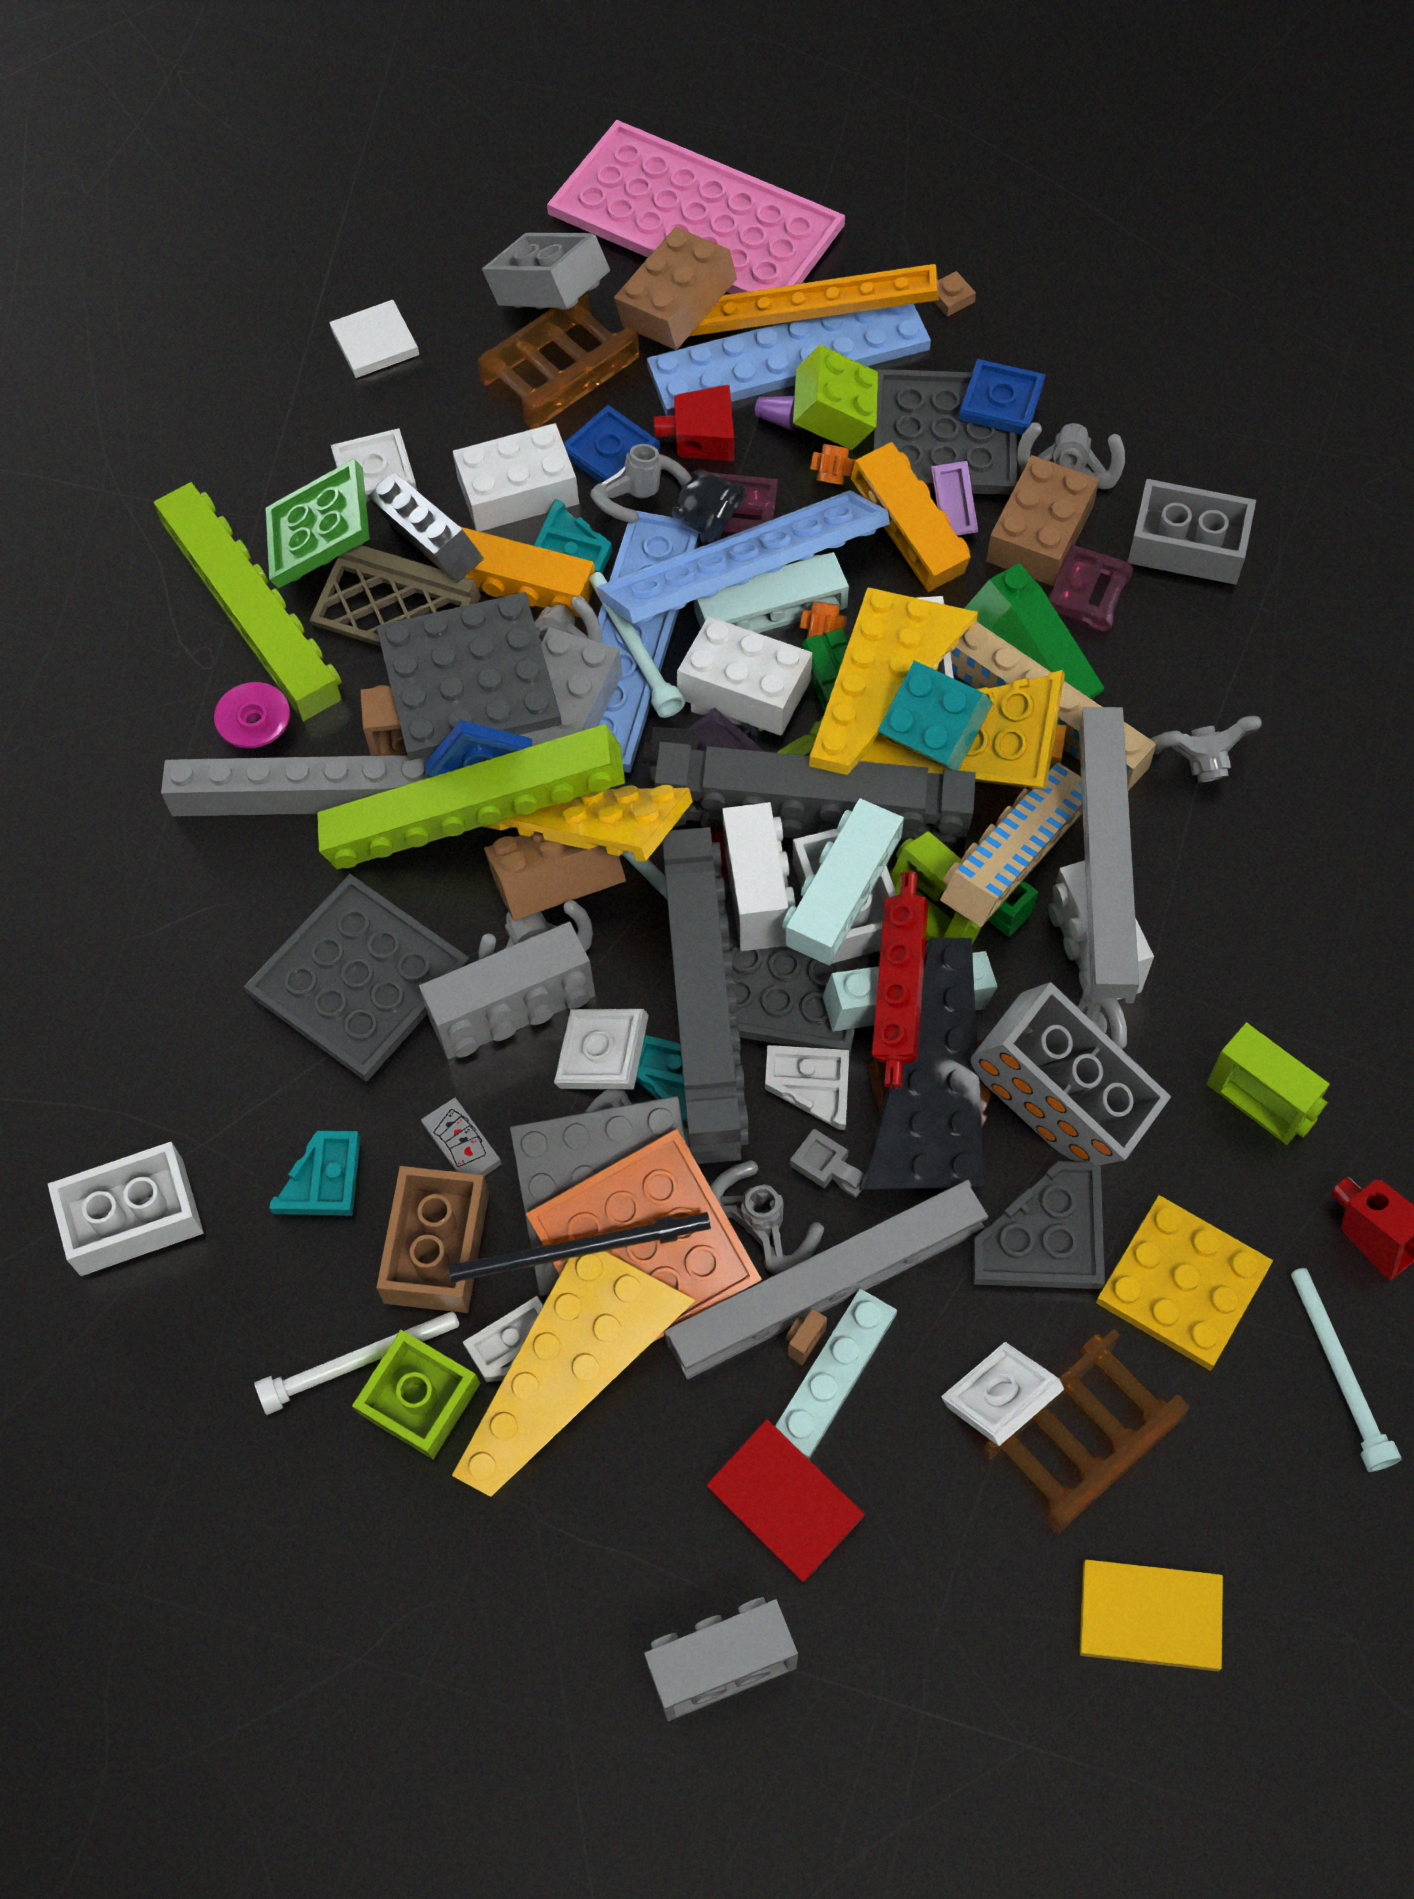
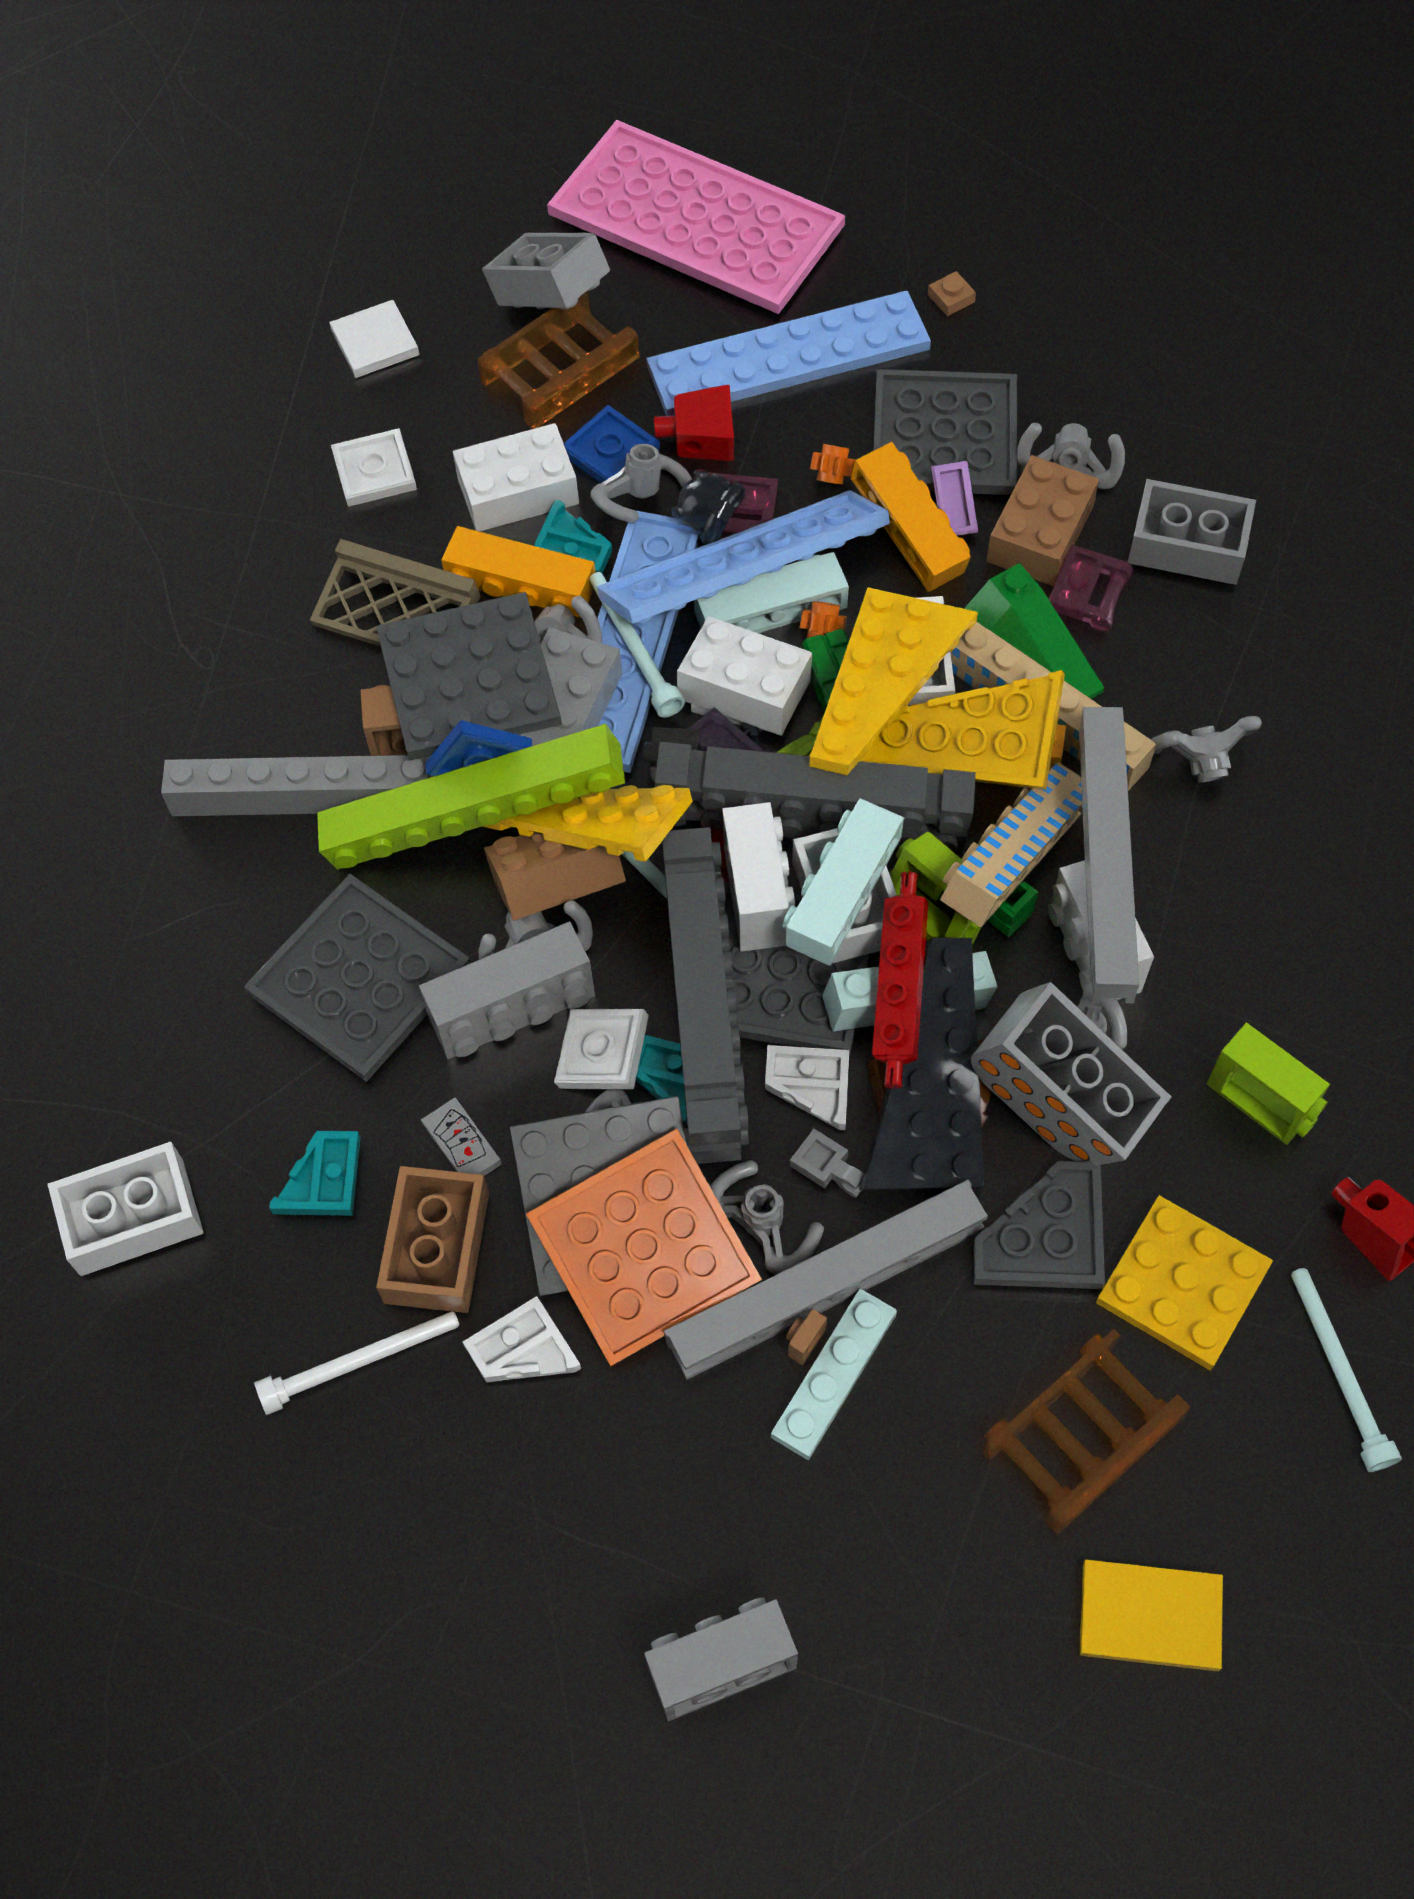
lime brick [153,482,342,722] -> none
dark pink dish [214,682,290,748] -> none
bright green plate [266,458,370,589] -> none
lime brick [352,1330,481,1460] -> none
flat silver brick [368,472,484,583] -> none
black bar [448,1212,711,1283] -> none
yellow wing [452,1251,696,1497] -> none
medium nougat brick [614,227,737,350] -> none
light orange plate [688,264,939,337] -> none
red tile [706,1419,866,1582] -> none
medium lavender cone [755,396,804,431] -> none
lime brick [793,344,878,450] -> none
teal brick [878,660,993,771] -> none
white tile [941,1342,1064,1446] -> none
blue tile [958,359,1046,435] -> none

